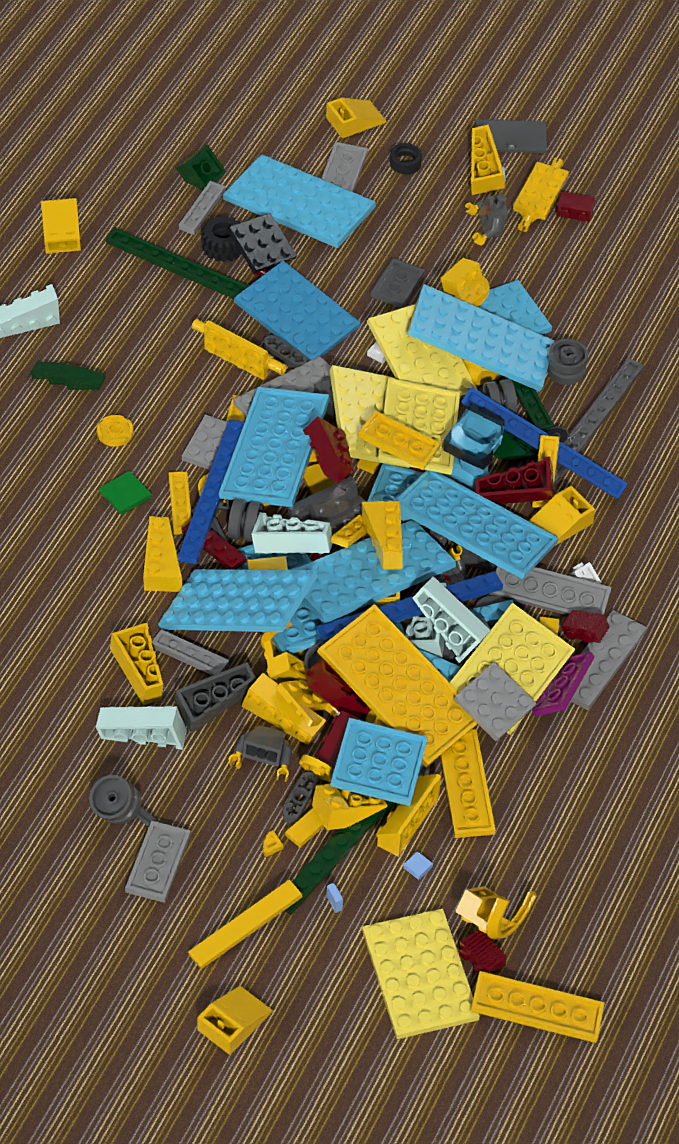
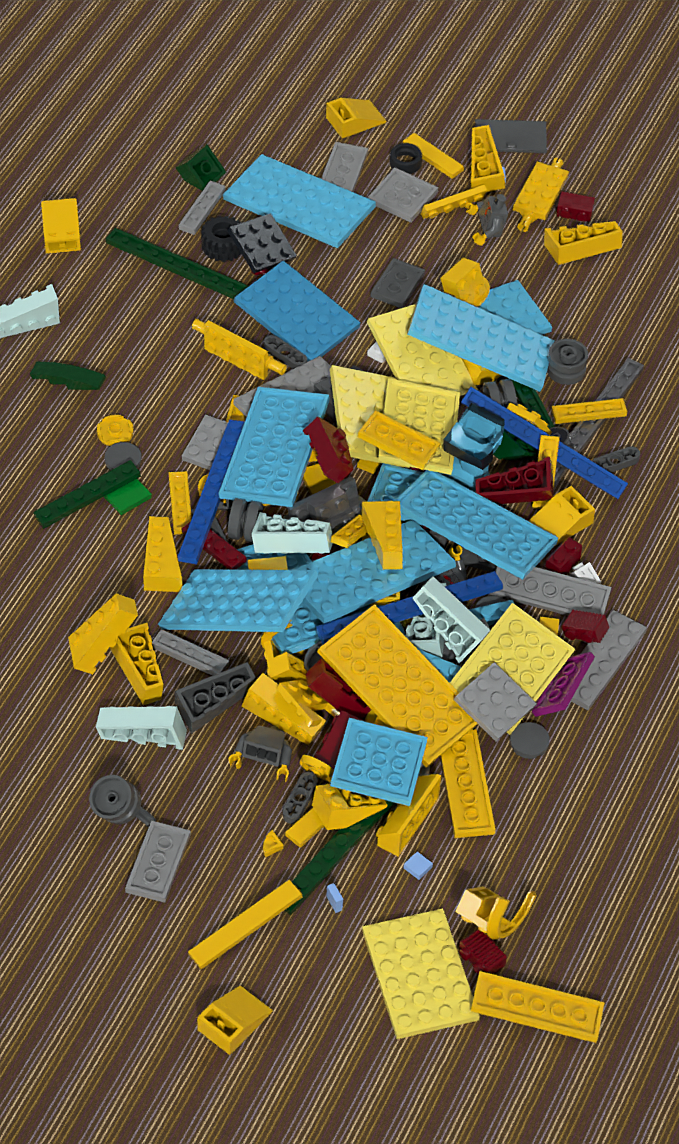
none -> dark green plate [33,460,141,529]
none -> yellow wedge [68,593,138,675]
none -> dark grey tile [104,442,142,471]
none -> light grey plate [368,168,438,222]
none -> yellow tile [403,133,464,179]
none -> yellow plate [420,185,487,219]
none -> yellow plate [507,403,552,435]
none -> dark grey tile [510,722,550,759]
none -> yellow wedge [544,221,623,265]
none -> dark red brick [545,537,582,575]
none -> yellow tile [551,398,627,424]
none -> dark grey beam [592,446,640,473]

